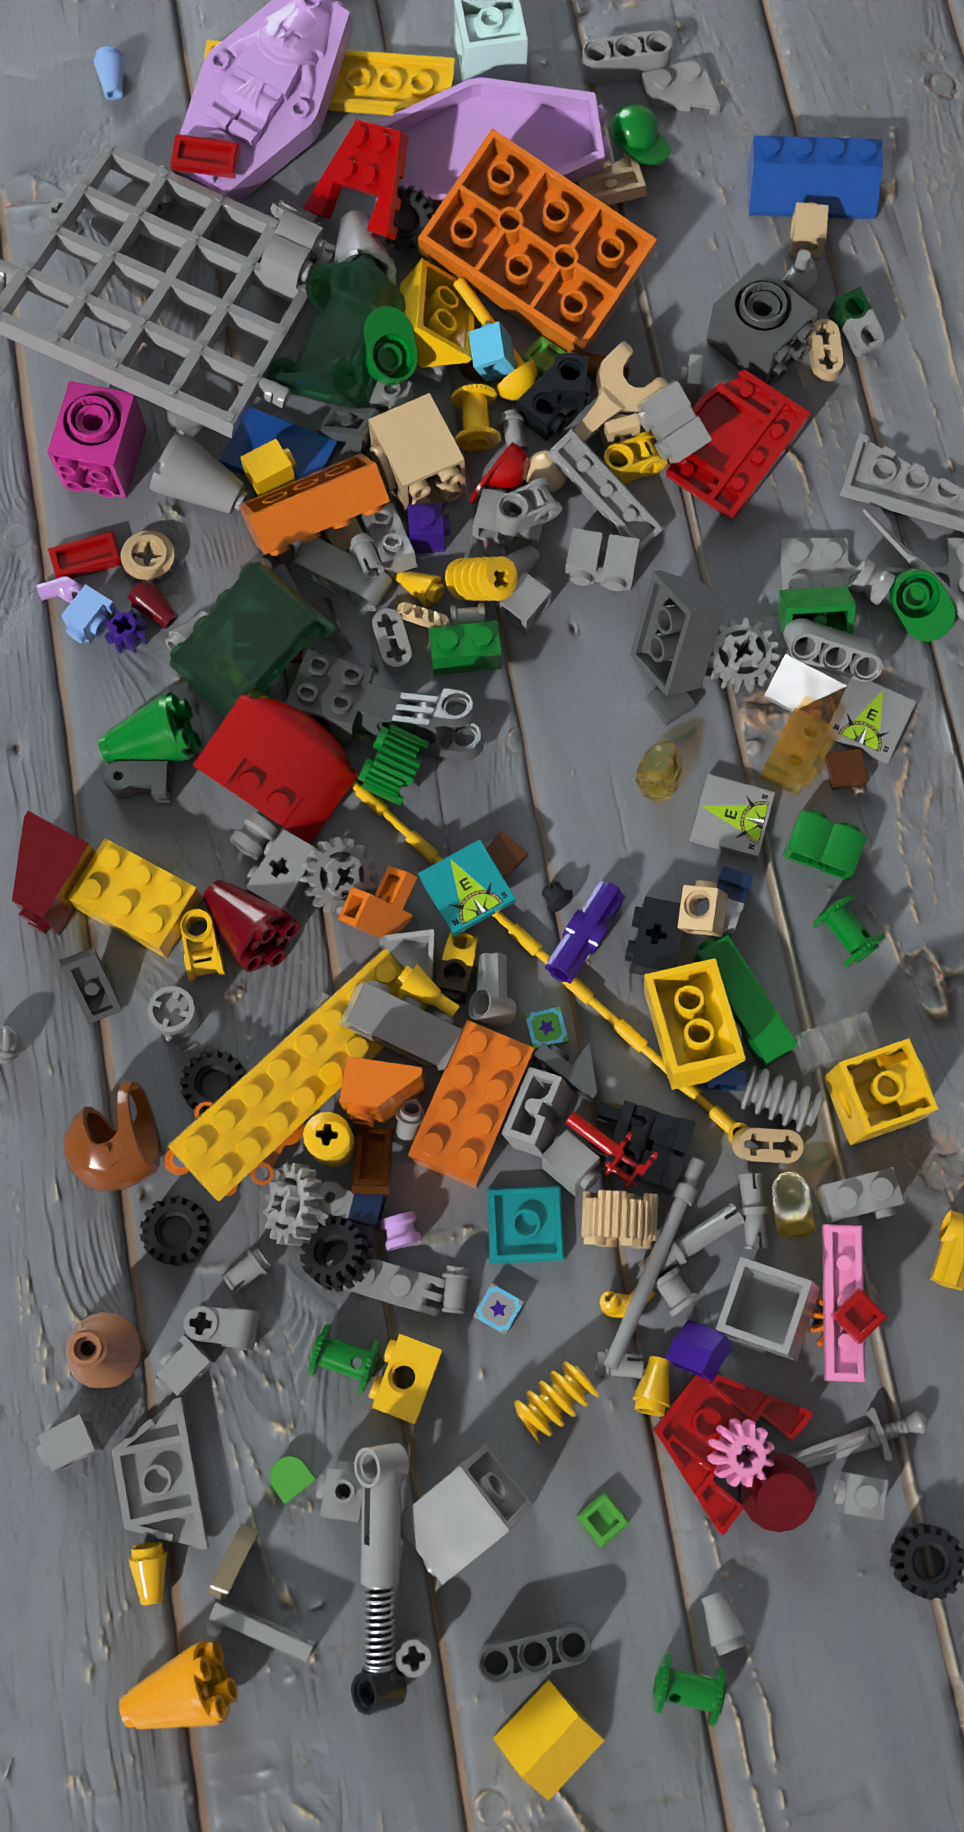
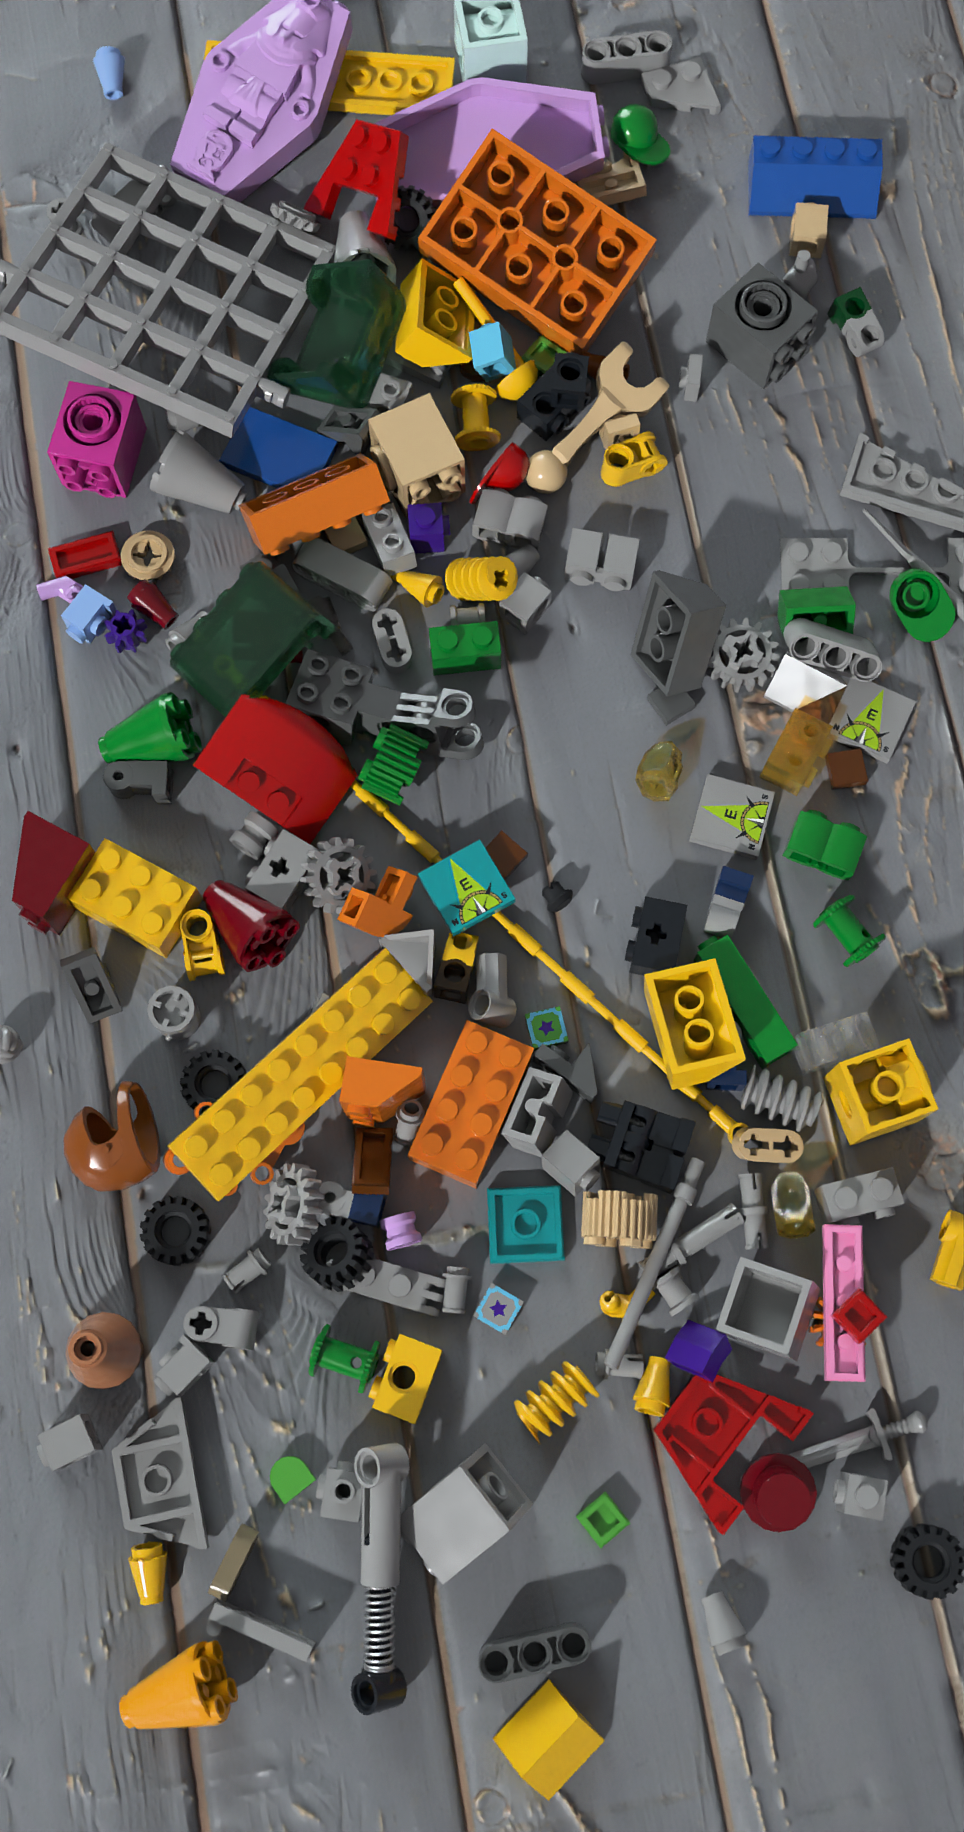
red tile [170,134,241,179] -> none
yellow brick [240,439,297,496] -> none
light grey brick [259,211,325,289] -> none
yellow piece [303,1112,355,1168] -> none
light grey brick [339,980,462,1071] -> none
light grey pin [350,533,384,579] -> none
green cap [364,306,418,386] -> none
yellow cone [395,963,460,1018] -> none
tan gear [396,602,451,628] -> none
light grey bush [396,1635,433,1678] -> none
light grey piece [494,478,563,536] -> none
light grey pin [498,410,528,452] -> none
dark purple piece [545,881,625,984] -> none
light grey tile [546,429,664,553] -> none
red piece [565,1111,658,1189] -> none
light grey brick [636,381,712,463] -> none
green hose [653,1654,726,1726] -> none
red slope [666,370,811,521] -> none
tan brick [677,880,728,937] -> none
bright pink gear [707,1418,775,1487] -> none
tan beam [808,319,843,382] -> none
light grey wheel [848,558,895,605] -> none

